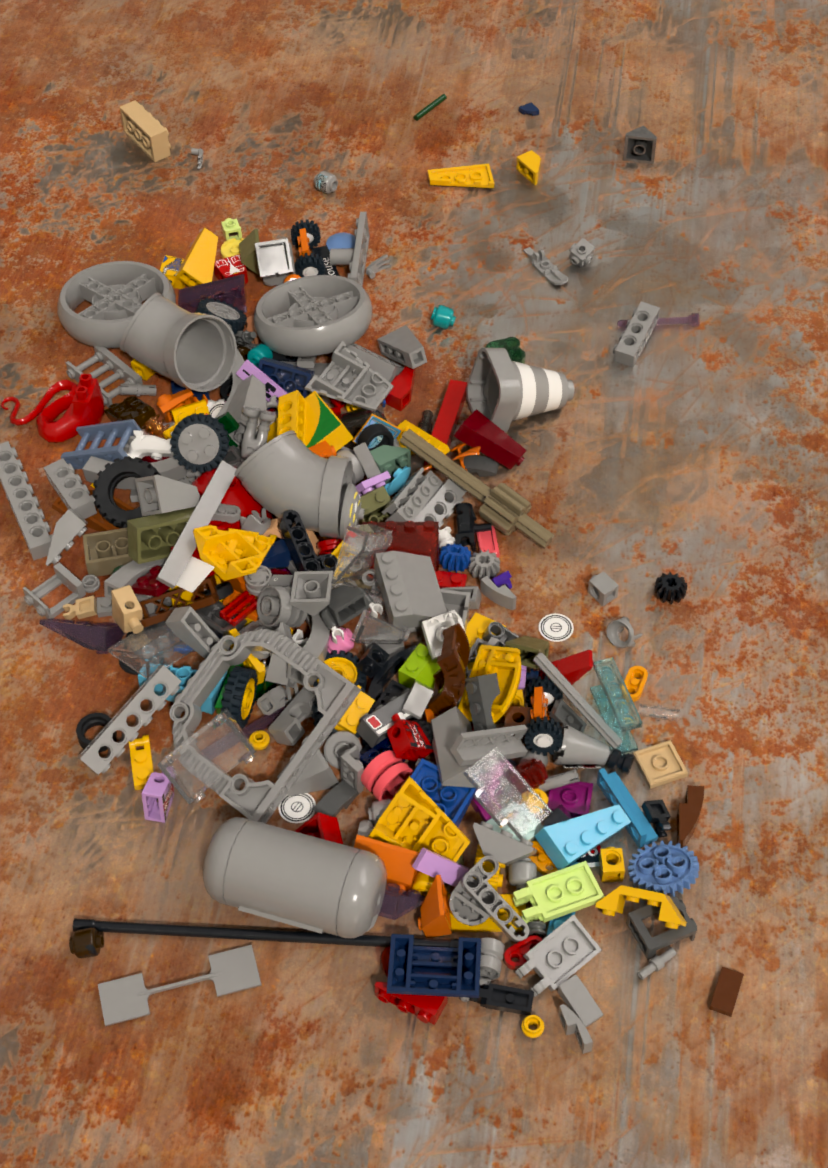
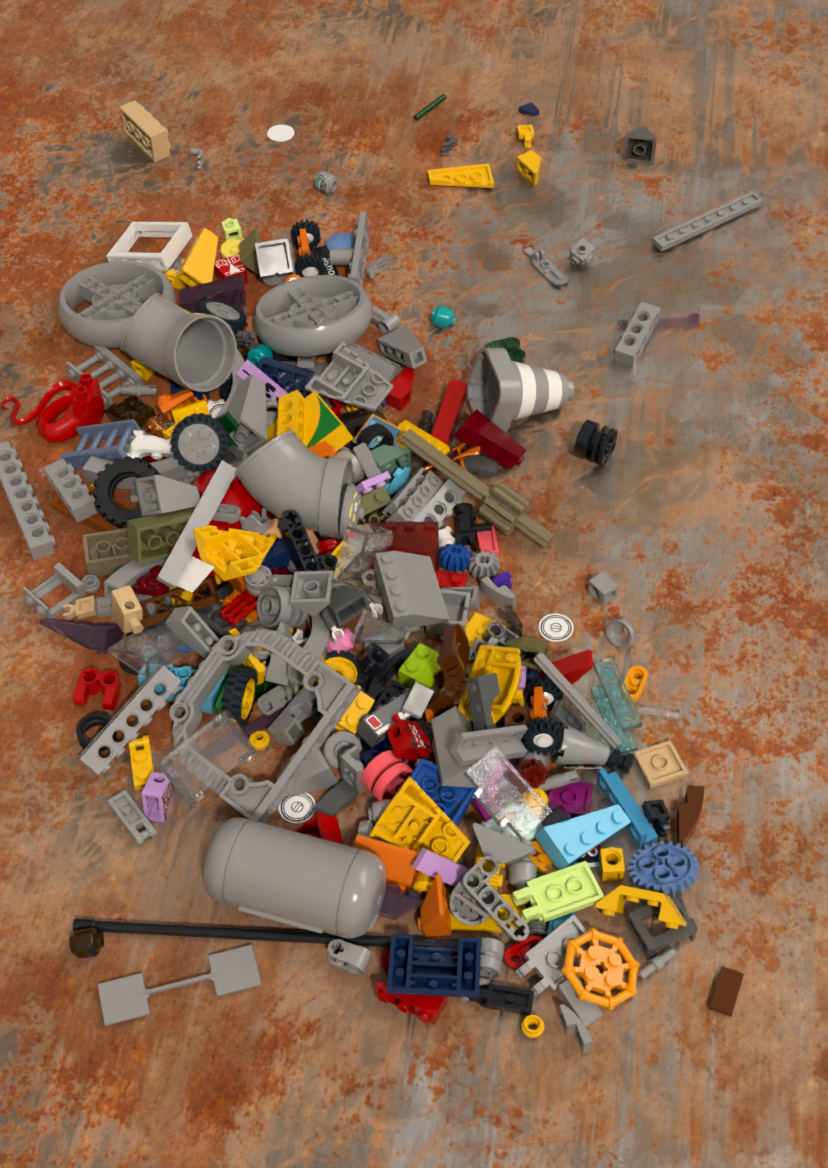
light grey slope [46,508,88,566] -> none
light grey piece [241,406,276,462] -> none
white slope [422,610,465,660] -> none
black gear [654,572,688,605] -> none
none -> red piece [73,668,122,710]
none -> white window [106,222,193,271]
none -> light grey plate [107,790,157,846]
none -> white sticker [267,125,295,142]
none -> light grey piece [328,939,372,976]
none -> light grey piece [371,306,401,335]
none -> dark grey piece [440,134,457,156]
none -> clear smoke plate [498,604,523,637]
none -> yellow plate [517,125,534,148]
none -> light orange plate [561,928,640,1010]
none -> black wheel [574,419,618,465]
none -> light grey plate [652,191,763,252]

